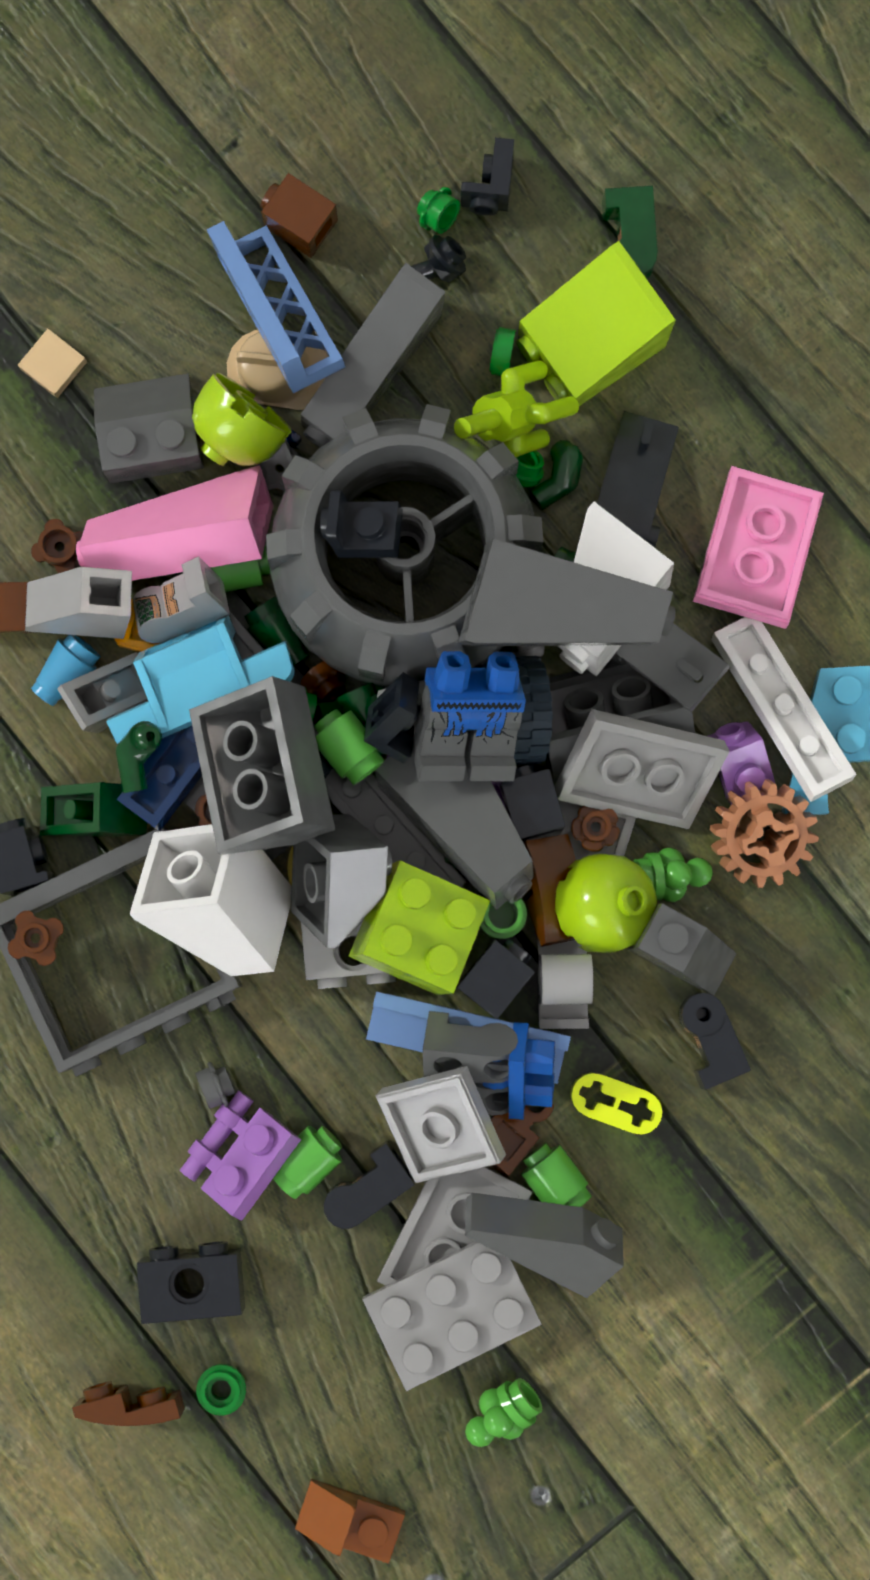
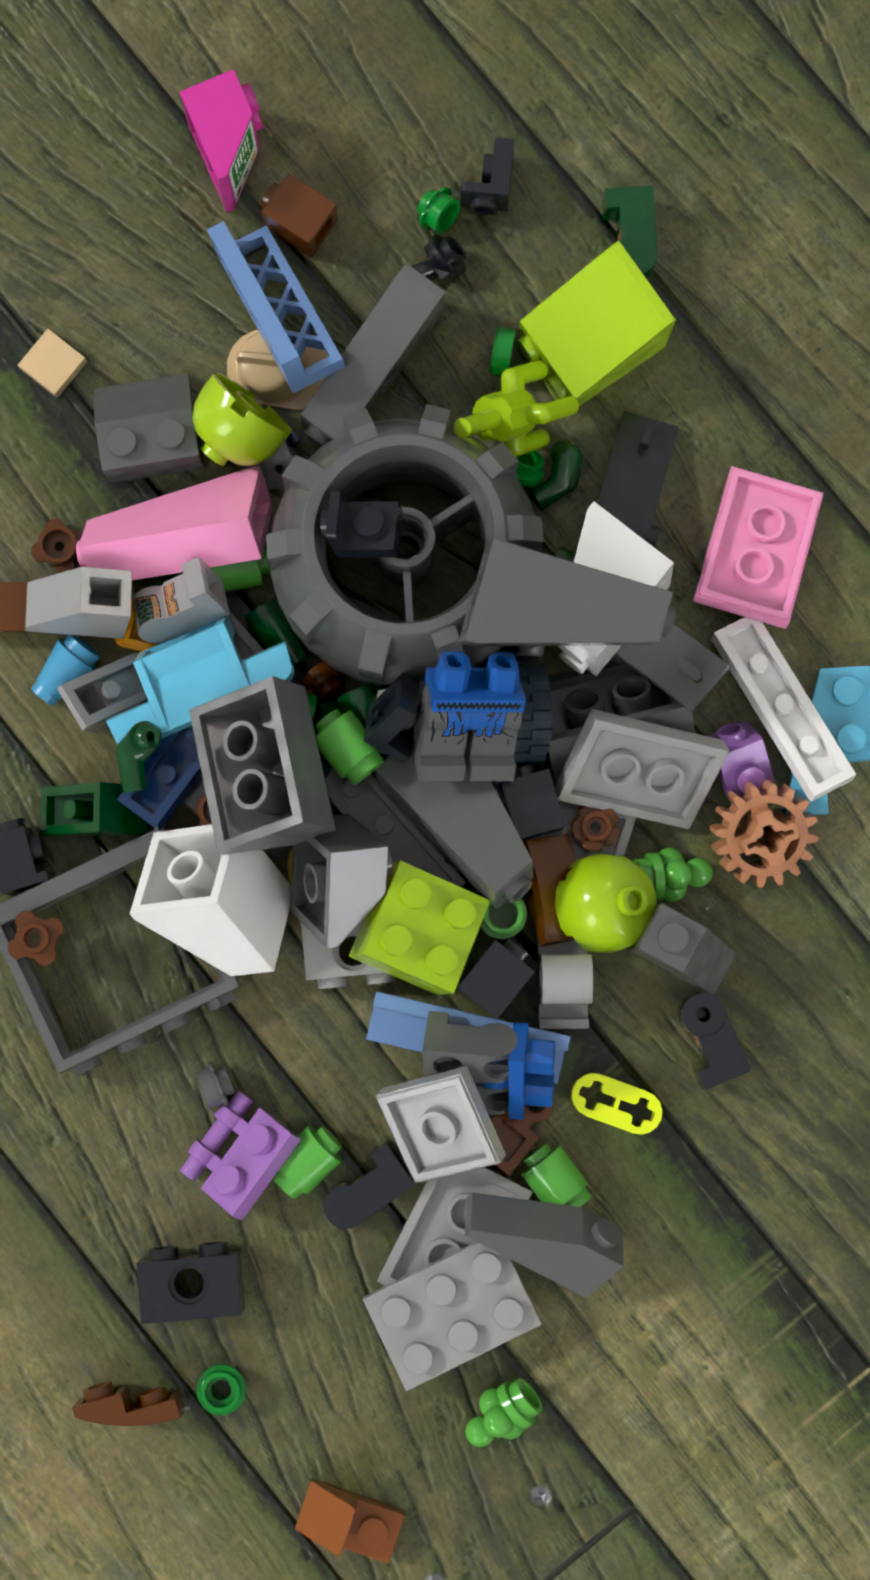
none -> dark pink slope [179,69,263,213]

